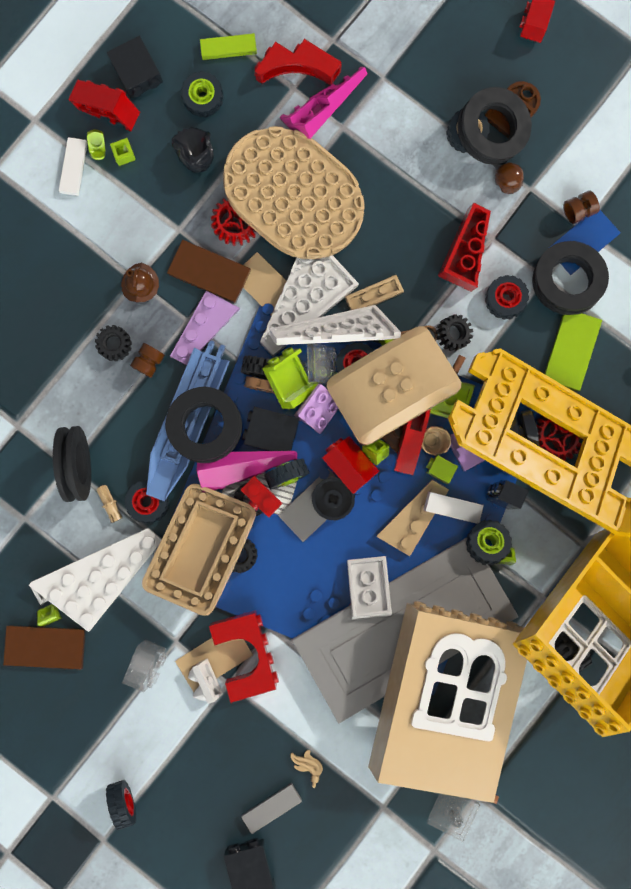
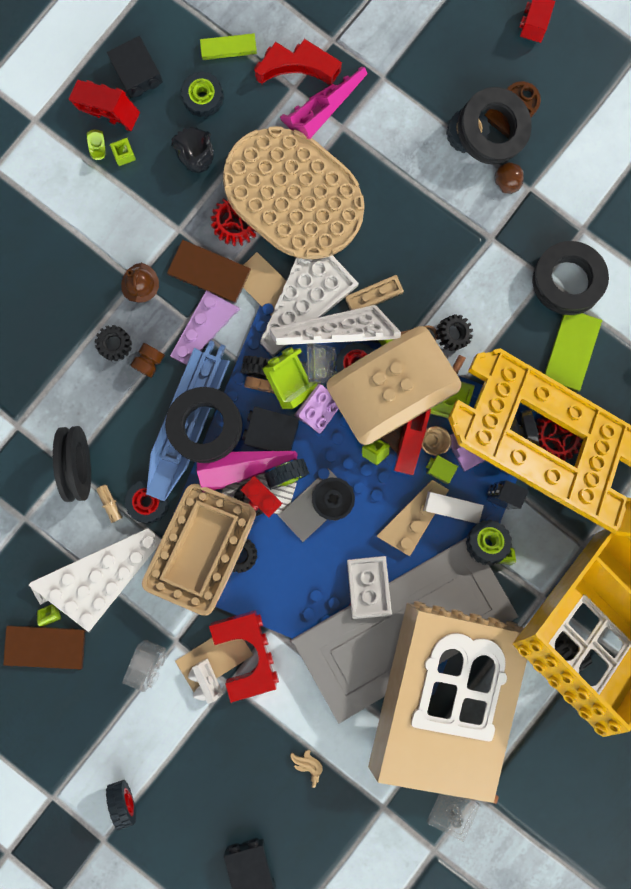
white tile [59,137,88,196] -> none
light grey tile [241,783,302,834] -> none
red brick [322,436,379,494] -> none
red wedge [438,203,491,292] -> none
black wheel [485,275,529,320] -> none
blue sticker [549,210,621,275] -> none
reddish brown wheel [563,190,600,224] -> none

